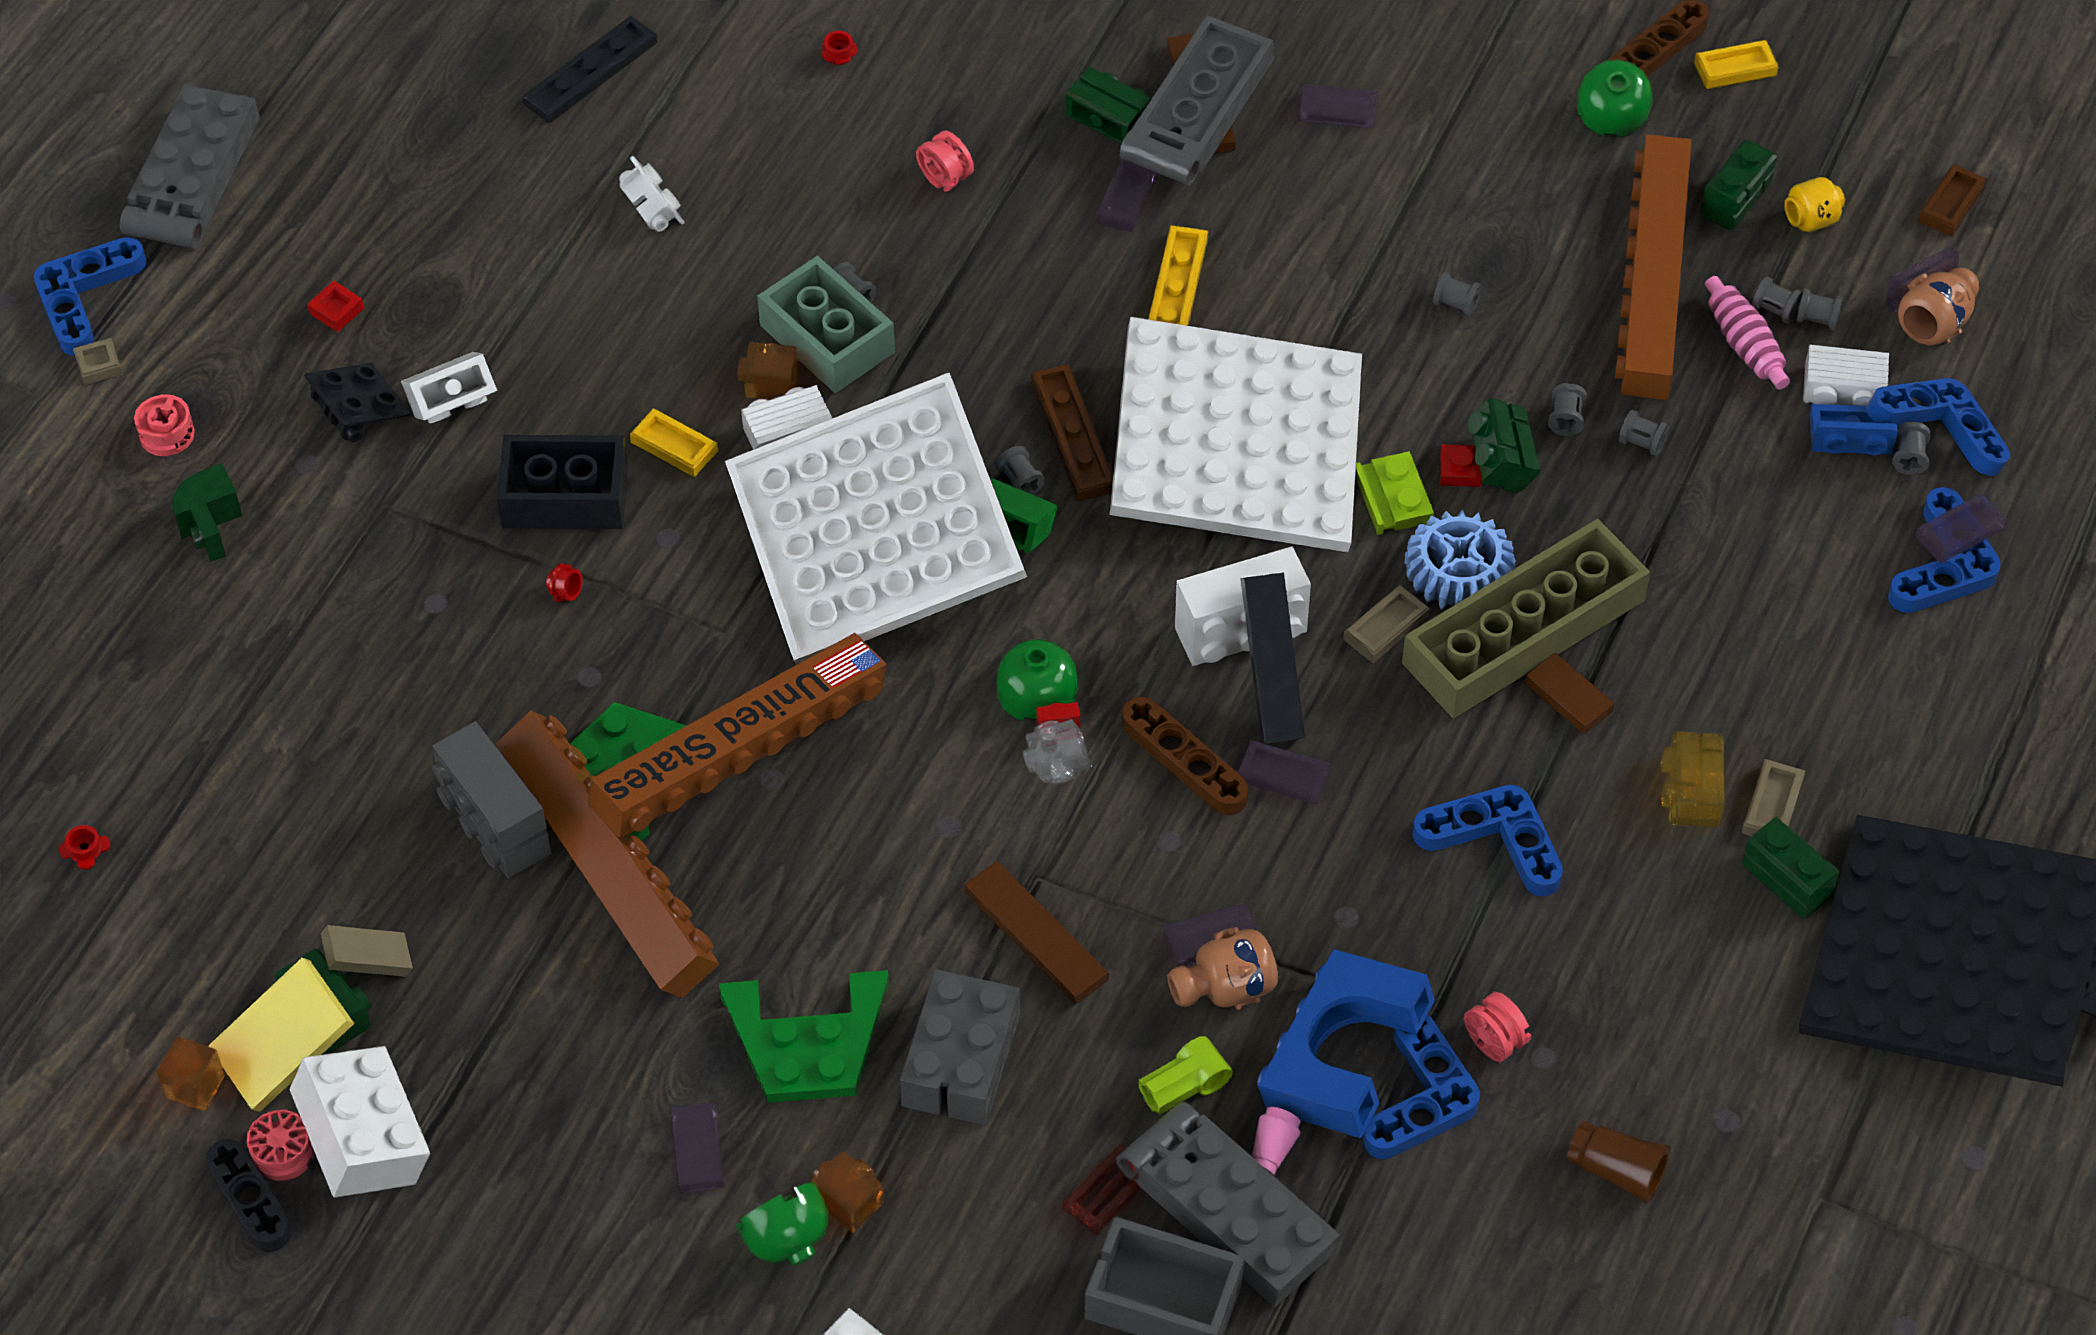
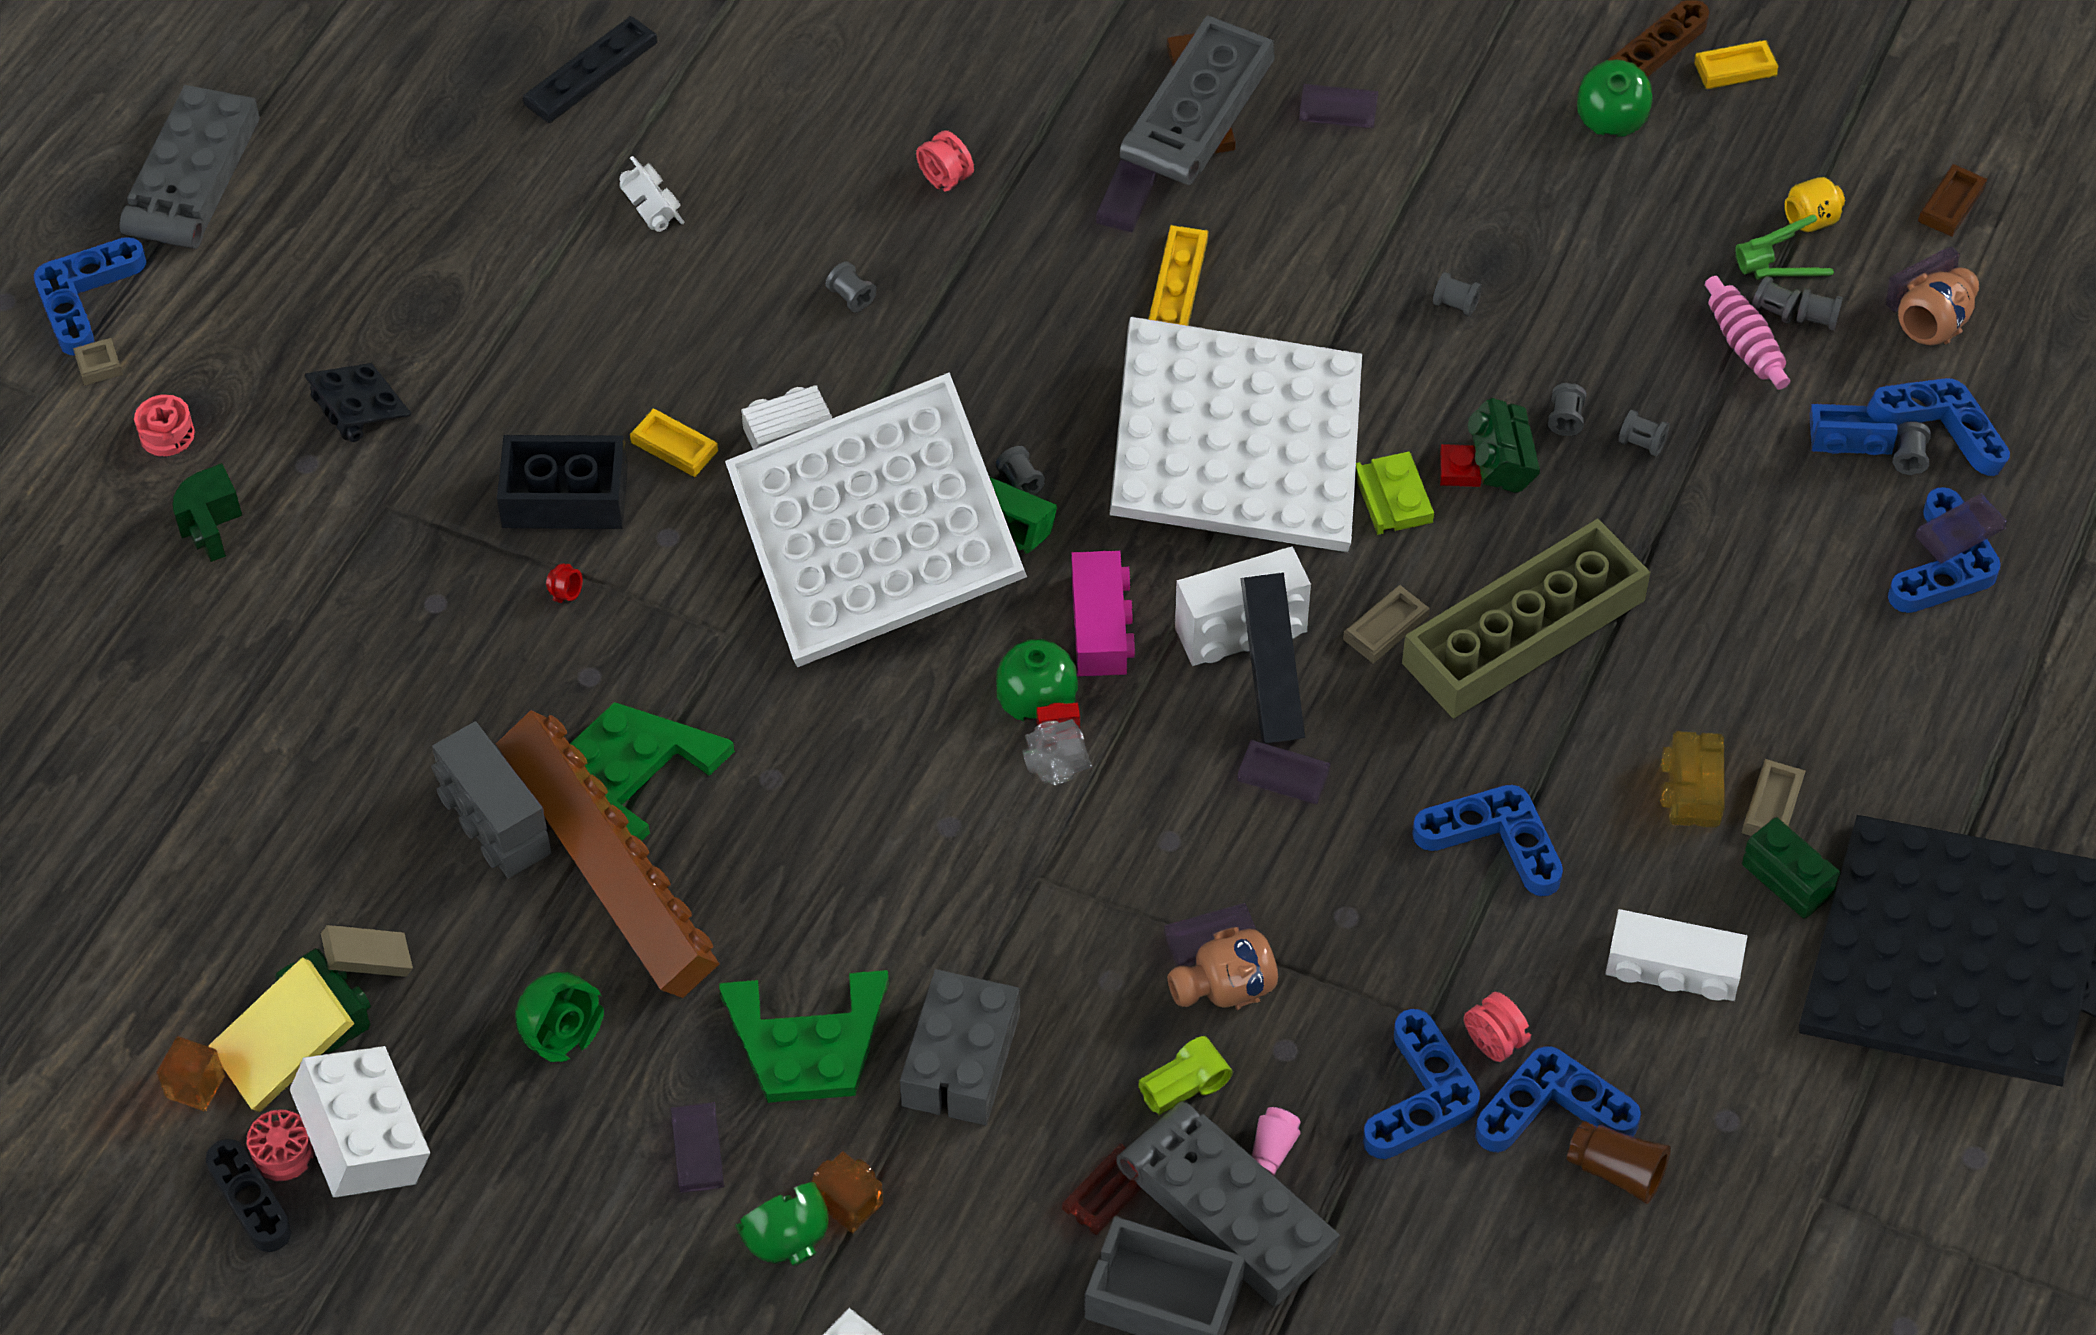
red plate [59,825,111,870] -> none
red plate [307,281,365,332] -> none
white brick [401,352,497,423] -> none
dark orange brick [588,633,887,839] -> none
clear orange brick [738,342,798,400] -> none
sand green brick [757,255,895,394] -> none
red plate [821,31,858,65] -> none
reddish brown tile [965,861,1109,1004] -> none
reddish brown tile [1031,364,1113,501] -> none
dark green brick [1065,66,1152,144] -> none
reddish brown beam [1122,697,1248,815] -> none
blue arch [1258,949,1435,1138] -> none
light blue gear [1404,510,1515,610] -> none
reddish brown tile [1525,653,1615,734] -> none
dark orange brick [1615,134,1692,400] -> none
dark green brick [1700,139,1777,230] -> none
white brick [1803,344,1889,406] -> none
none -> green cylinder [515,972,604,1062]
none -> dark pink brick [1071,551,1135,676]
none -> blue beam [1475,1046,1641,1152]
none -> white brick [1605,909,1747,1001]
none -> bright green plant [1736,215,1834,280]

